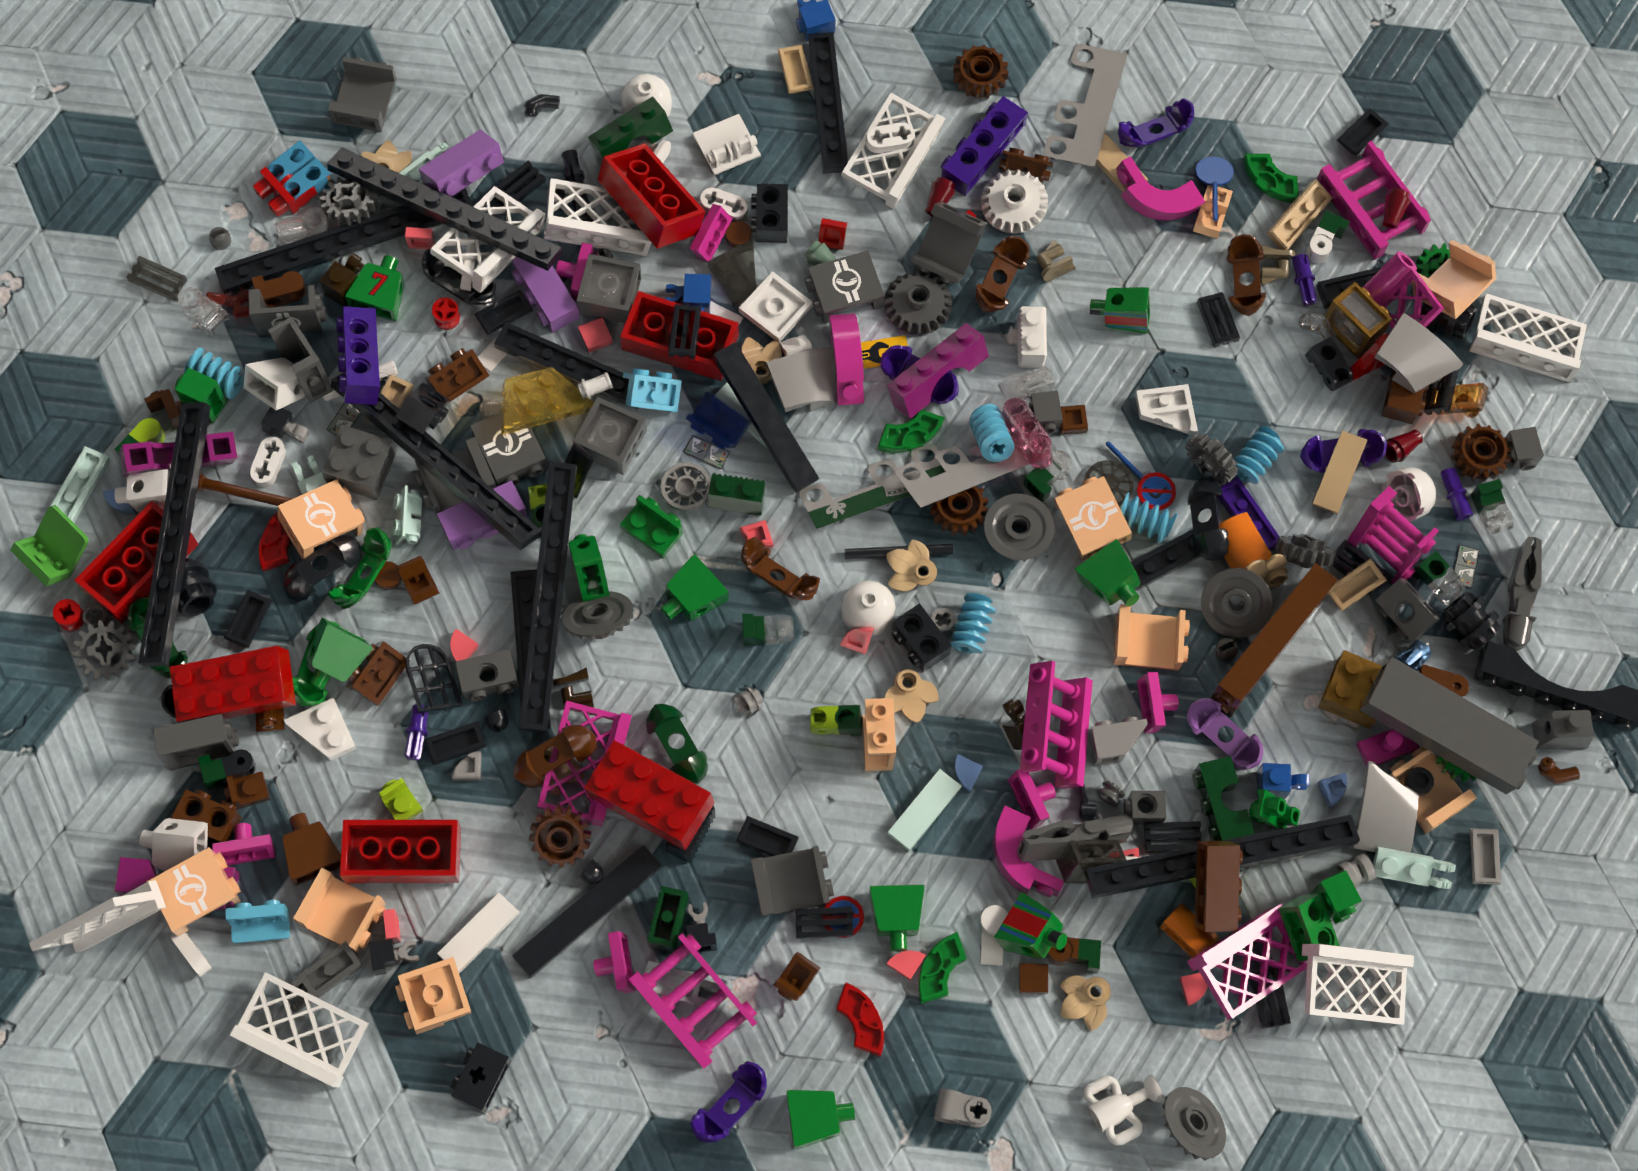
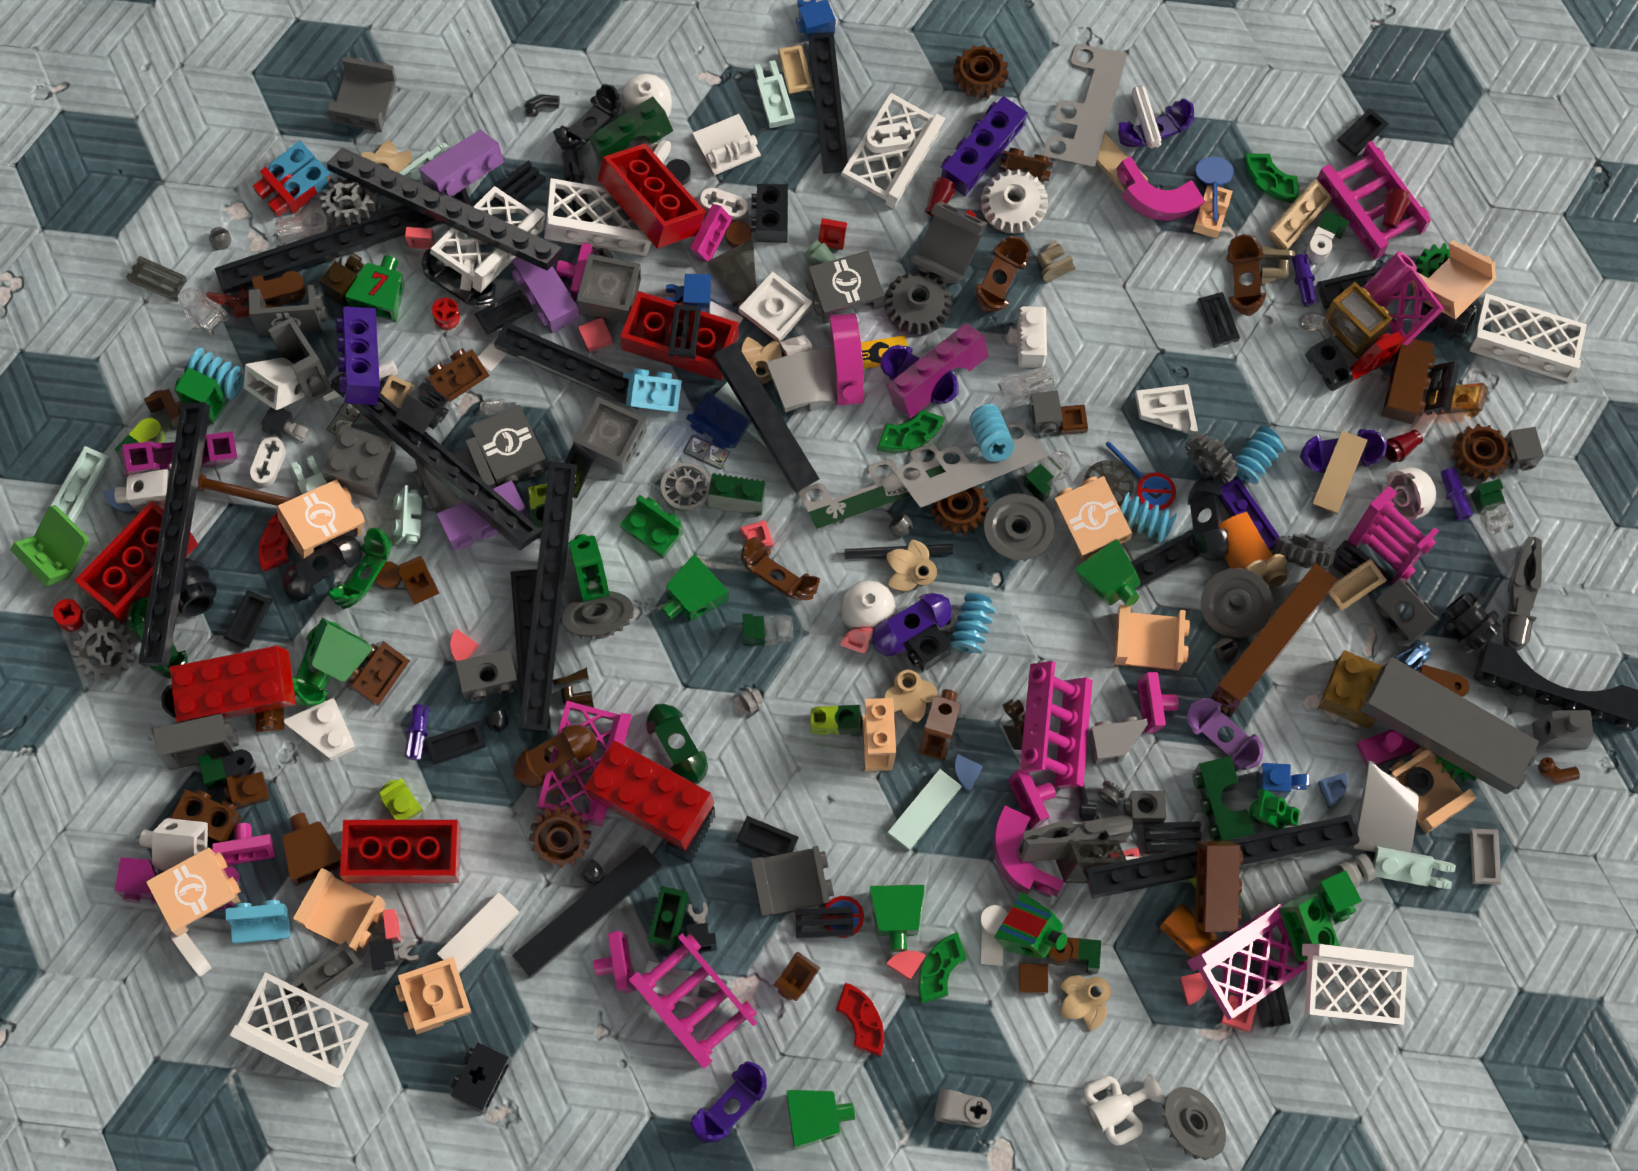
white fence [29,880,166,953] -> none
black window [405,644,462,713] -> none
light grey tile [452,751,482,781] -> none
clear yellow wing [501,367,594,435] -> none
white pin [578,372,613,399] -> none
clear pink beam [1003,398,1053,469] -> none
green torso [1090,287,1150,334] -> none
light grey slope [1374,313,1463,394] -> none
leg [1413,551,1466,605] -> none
light grey sticker [1451,544,1480,588] -> none
none -> black piece [553,84,621,150]
none -> black tile [666,159,691,185]
none -> light aqua hinge [754,60,795,128]
none -> dark purple piece [872,593,951,657]
none -> dark grey hinge [889,513,913,537]
none -> reddish brown torso [918,689,961,761]
none -> white axle [1132,86,1162,149]
none -> coral tile [1220,994,1257,1033]

